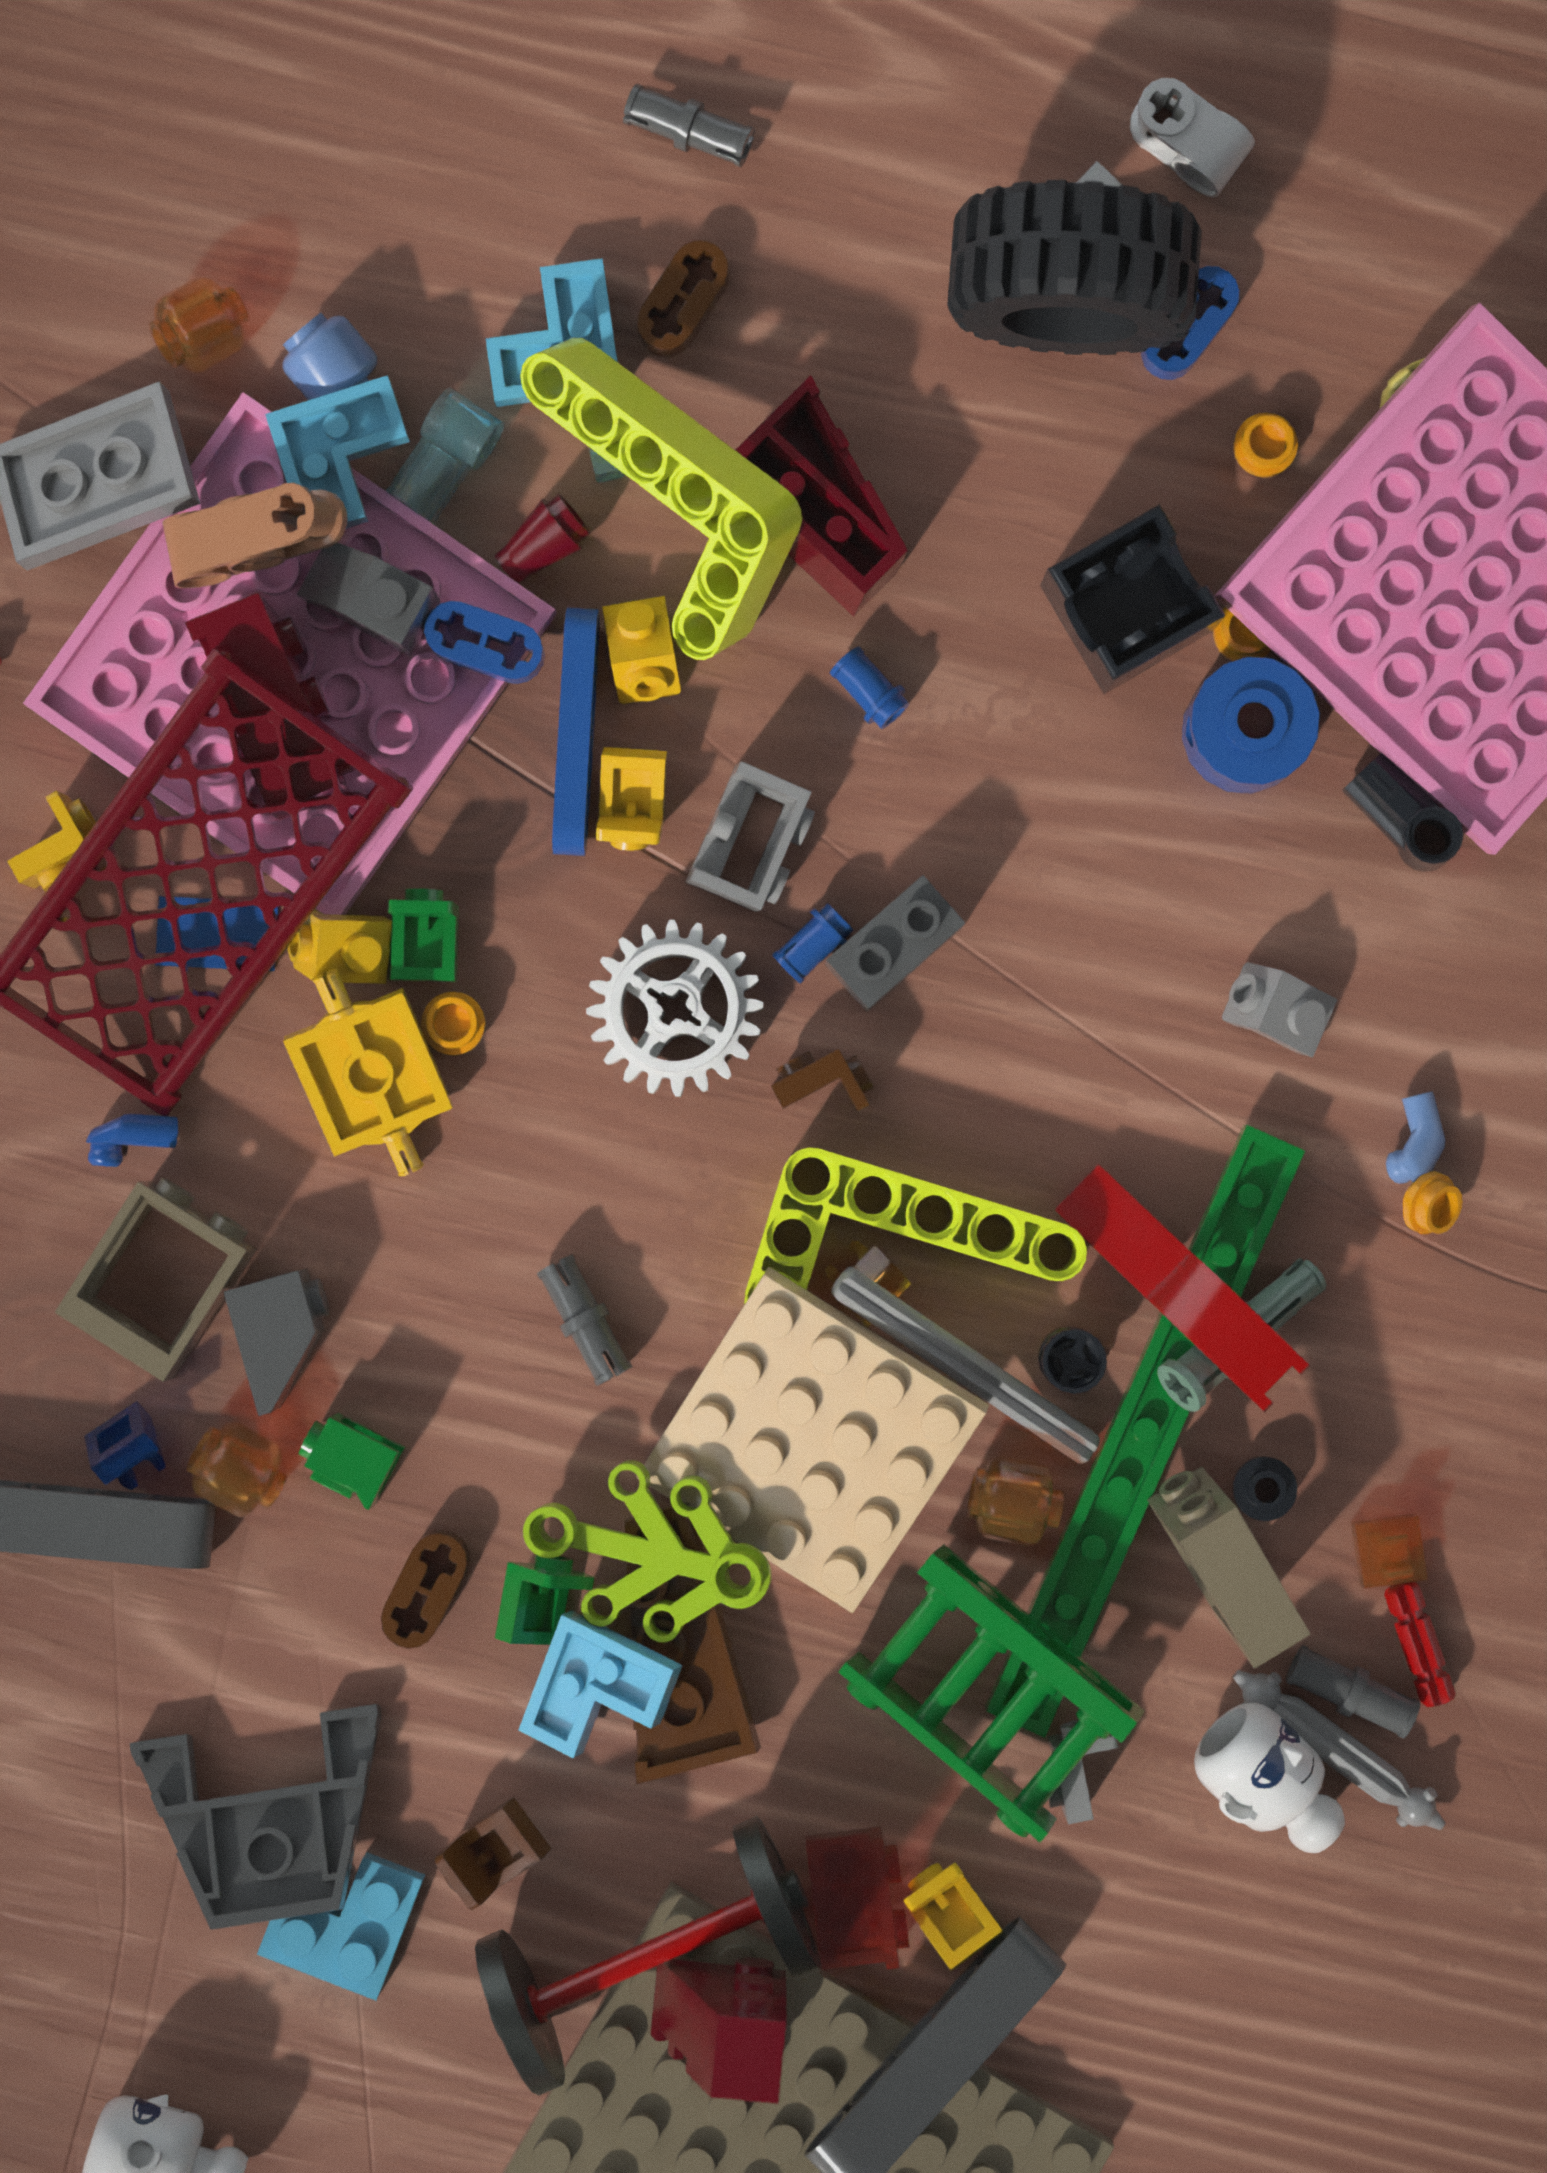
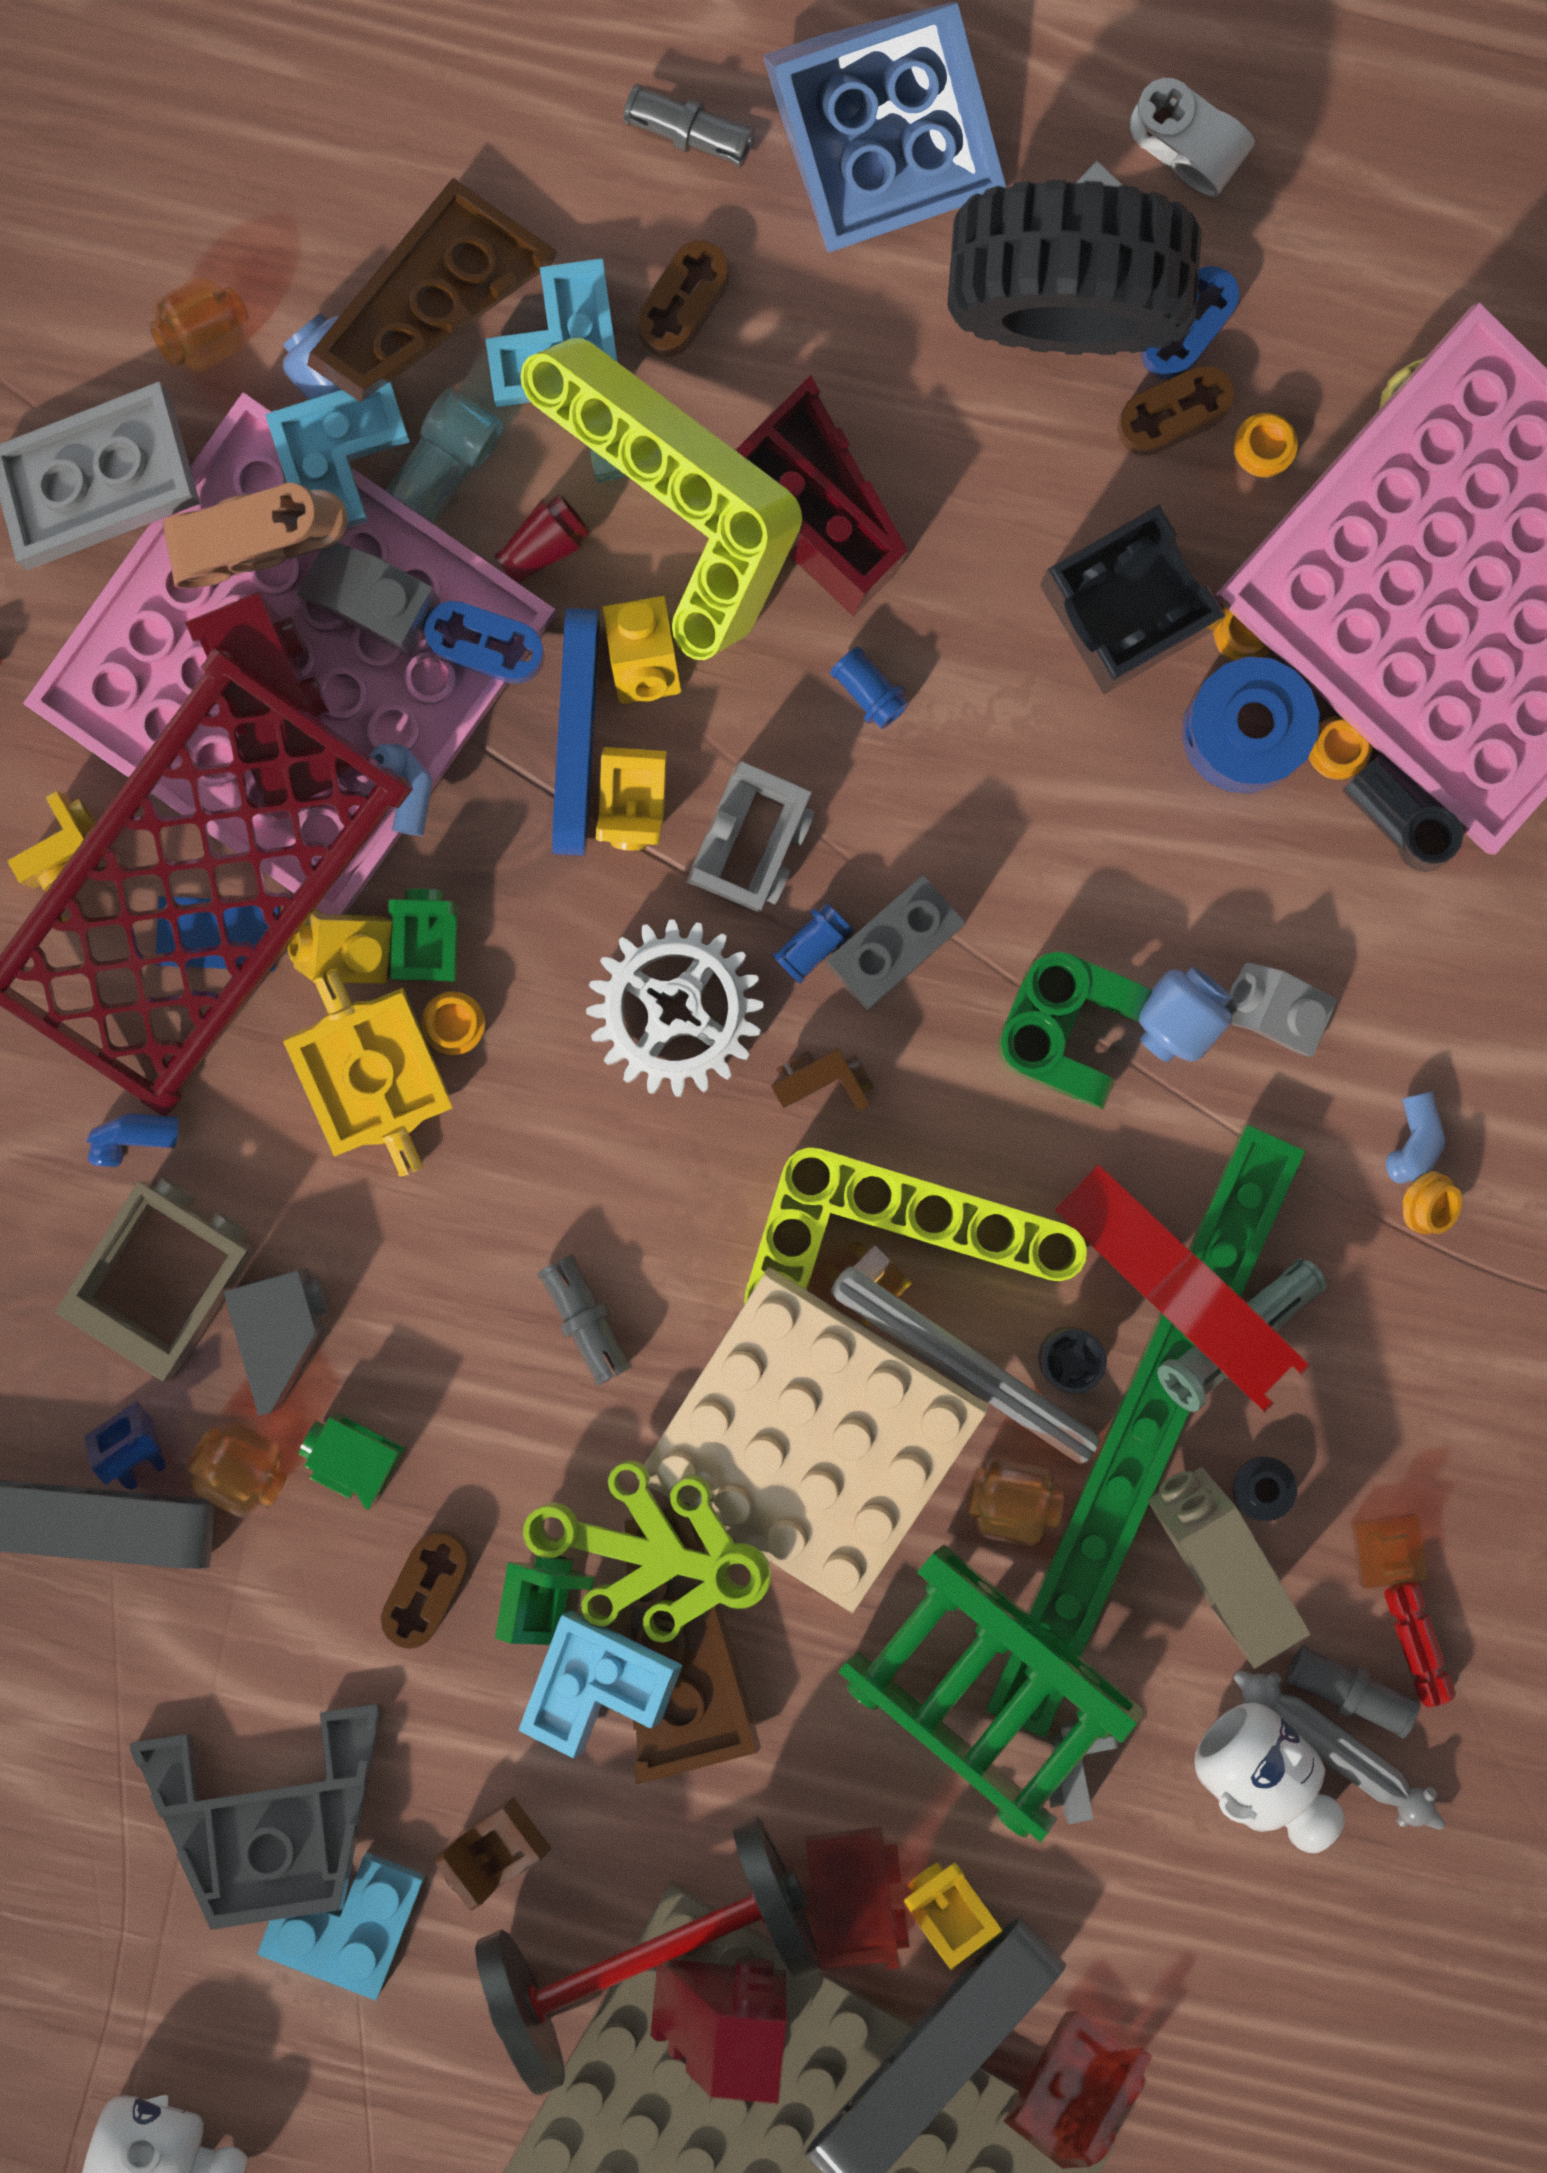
none -> reddish brown wing [307,178,557,403]
none -> medium blue arm [370,744,432,836]
none -> medium blue slope [763,1,1006,252]
none -> green piece [997,951,1152,1110]
none -> clear red bracket [1003,2010,1152,2169]
none -> reddish brown beam [1117,365,1235,456]
none -> medium blue head [1139,966,1232,1063]
none -> light orange plate [1308,716,1372,780]

